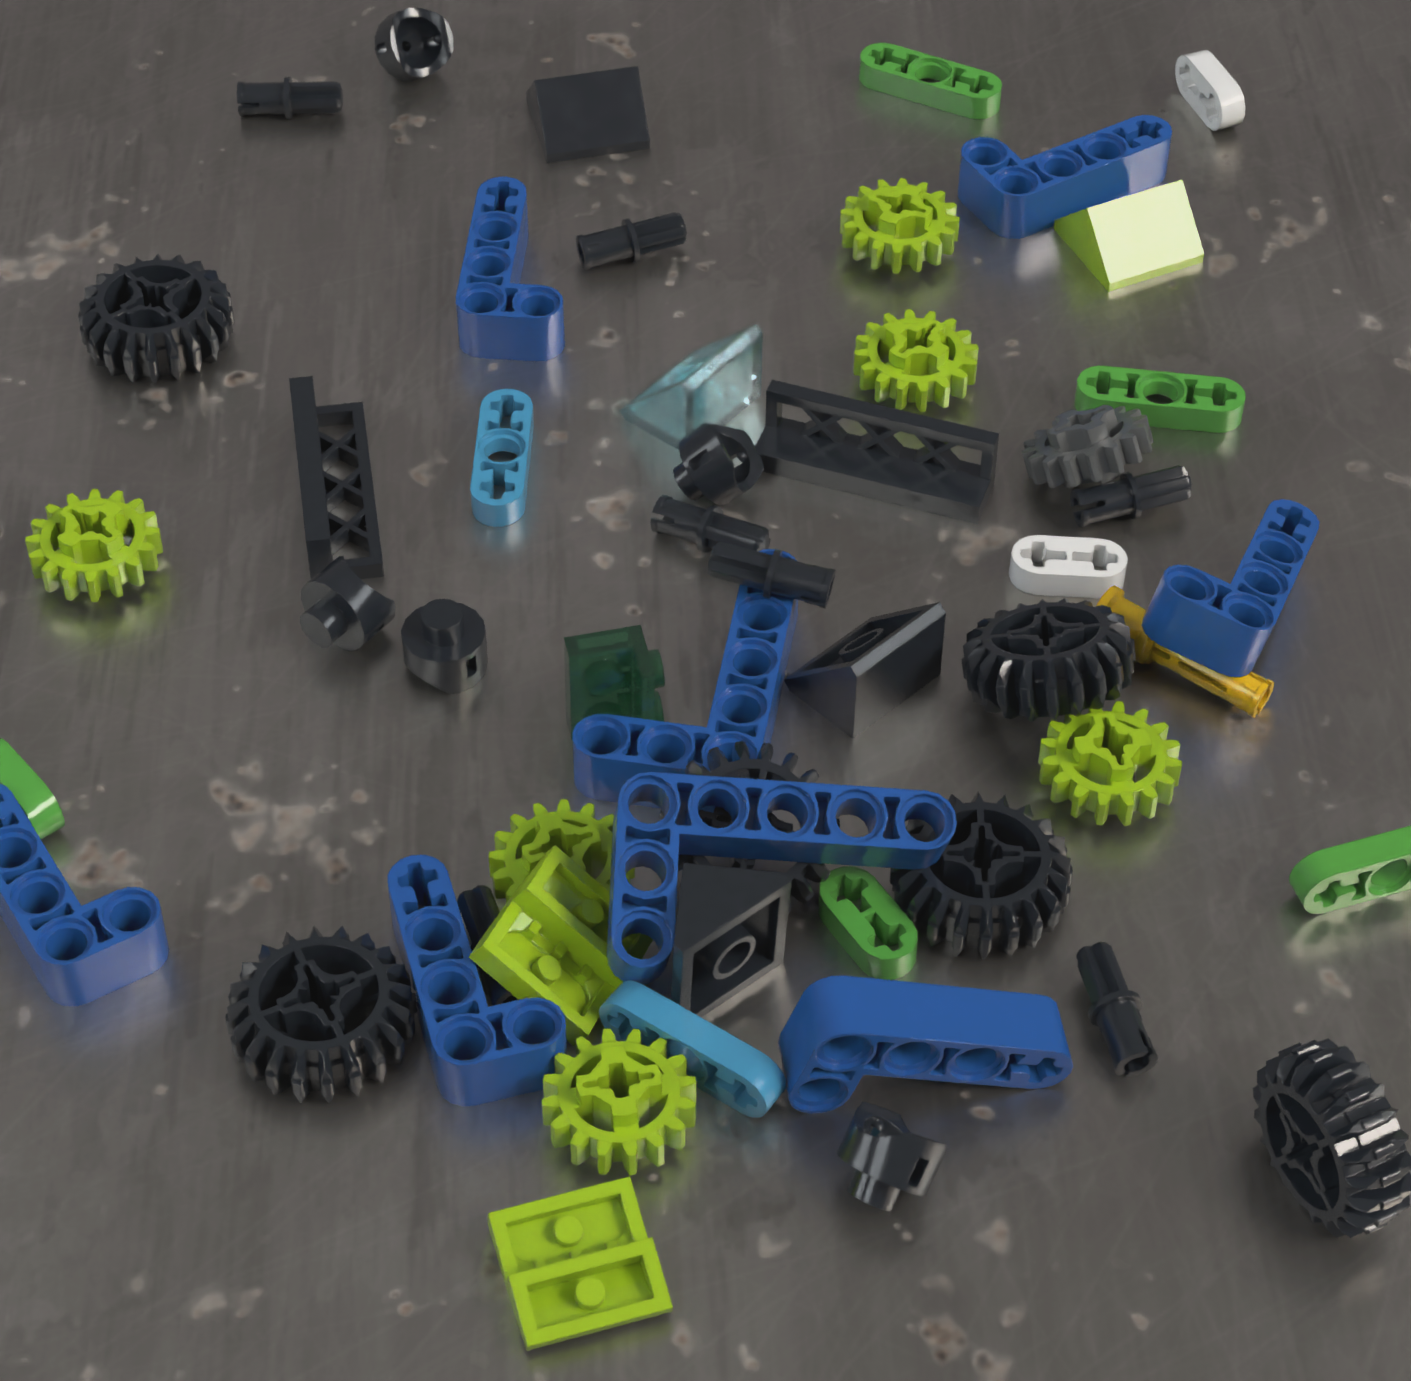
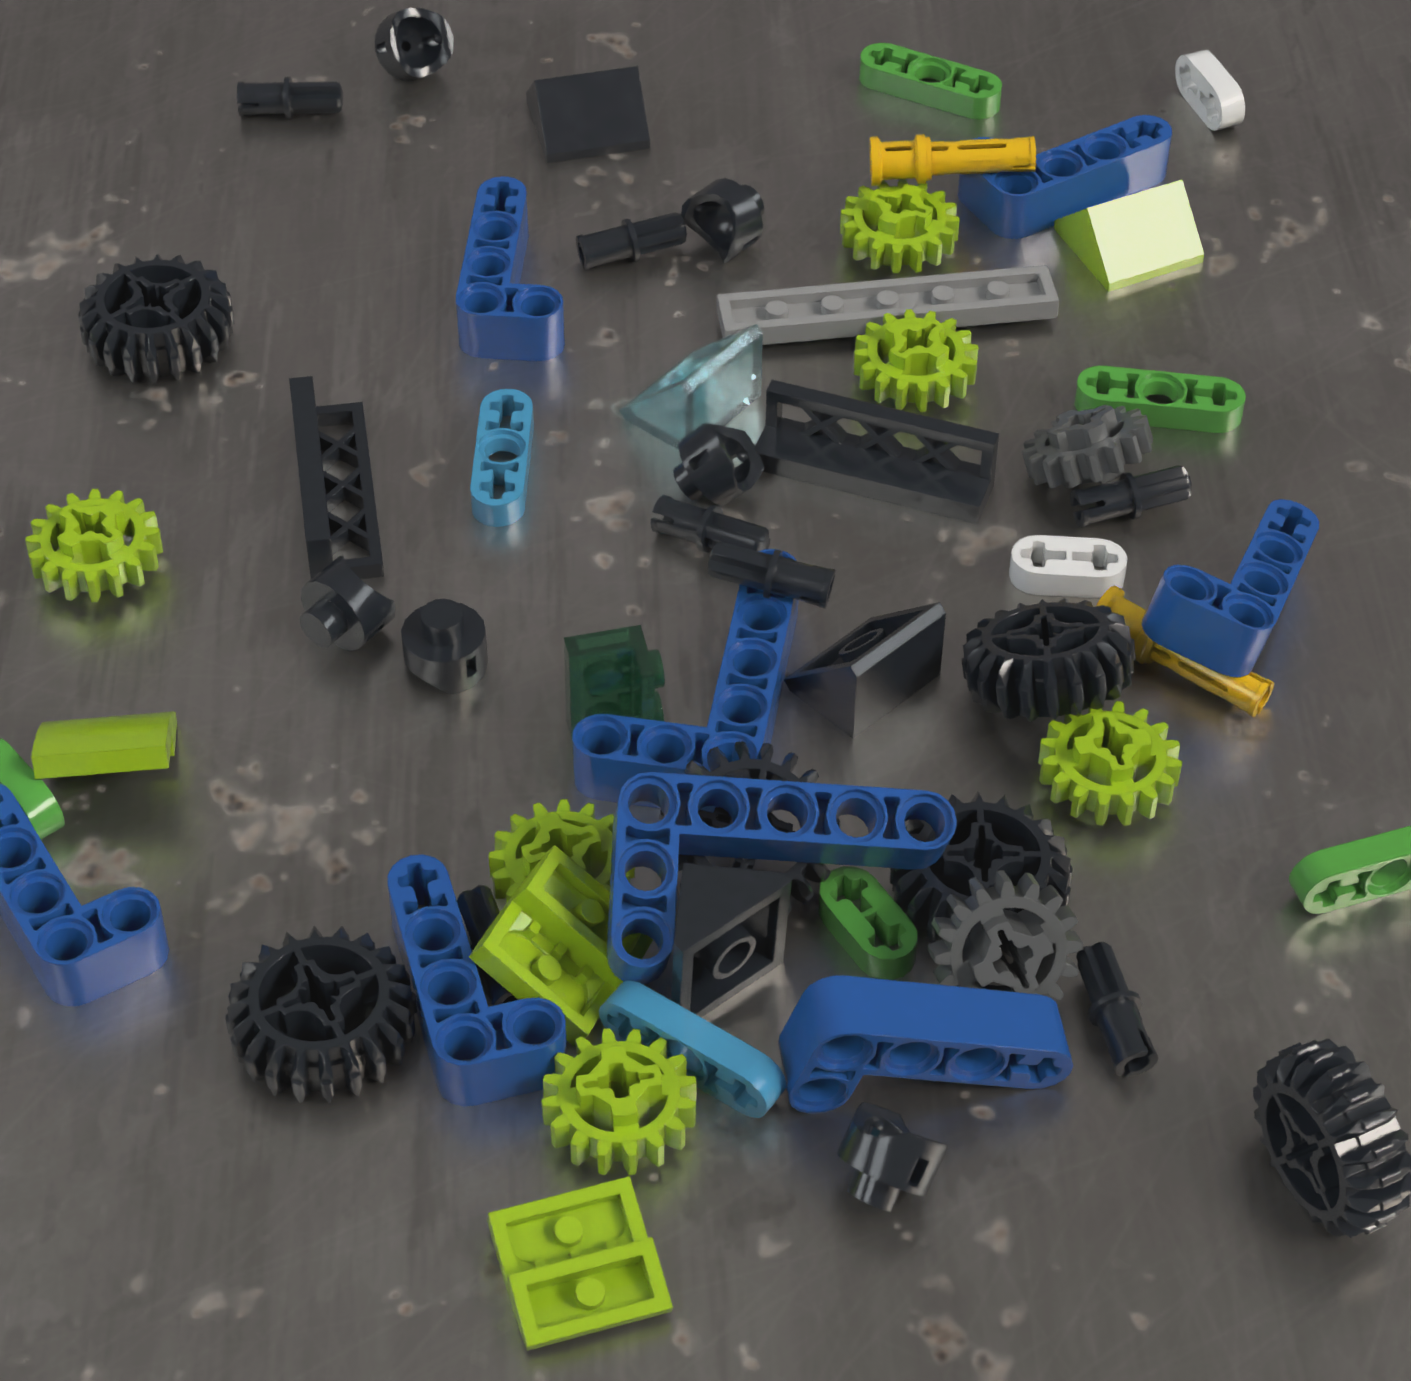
none -> lime slope [31,711,177,779]
none -> black piece [681,178,765,263]
none -> light grey plate [717,265,1059,348]
none -> yellow pin [869,134,1036,186]
none -> dark grey gear [928,870,1083,1000]

